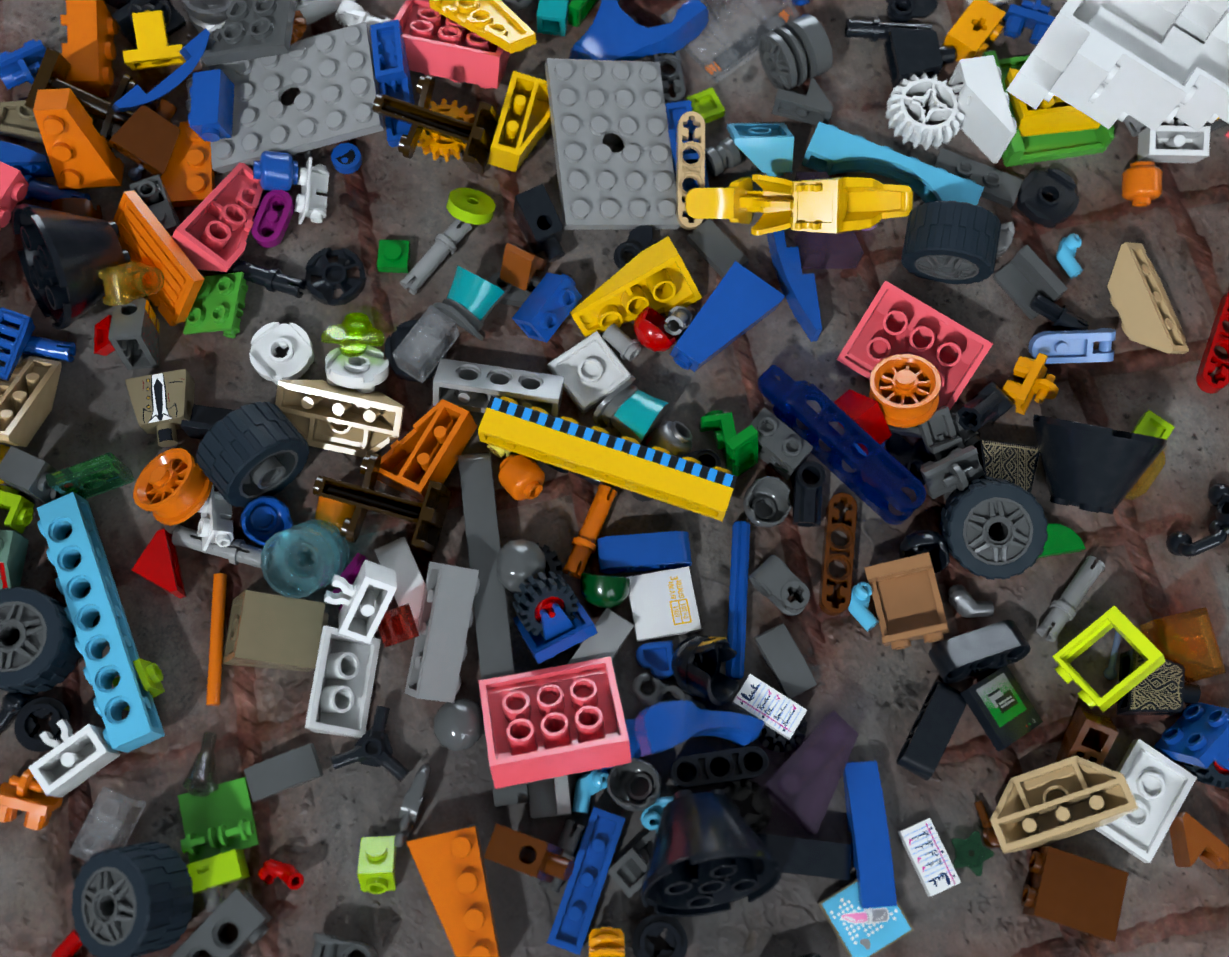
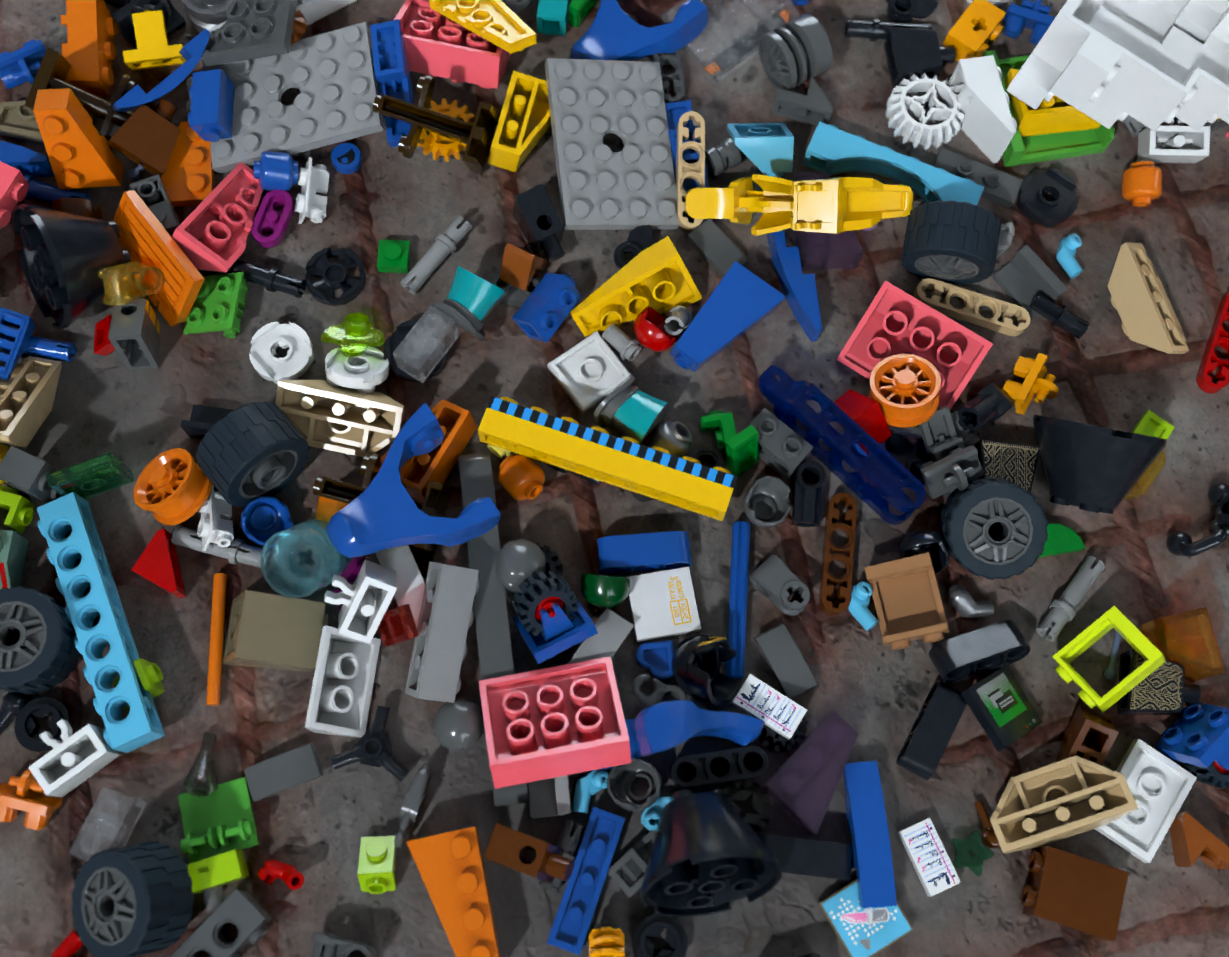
dark tan torso [125,368,195,447] -> none
white connector [335,0,392,32] -> none
light grey brick [433,358,564,418] -> none
lime piece [446,188,496,225] -> none
orange pin [562,484,617,579] -> none
lime tile [686,87,725,124] -> none
medium blue plate [1028,328,1116,364] -> none
none -> blue animal [326,402,501,558]
none -> tan beam [913,278,1031,337]

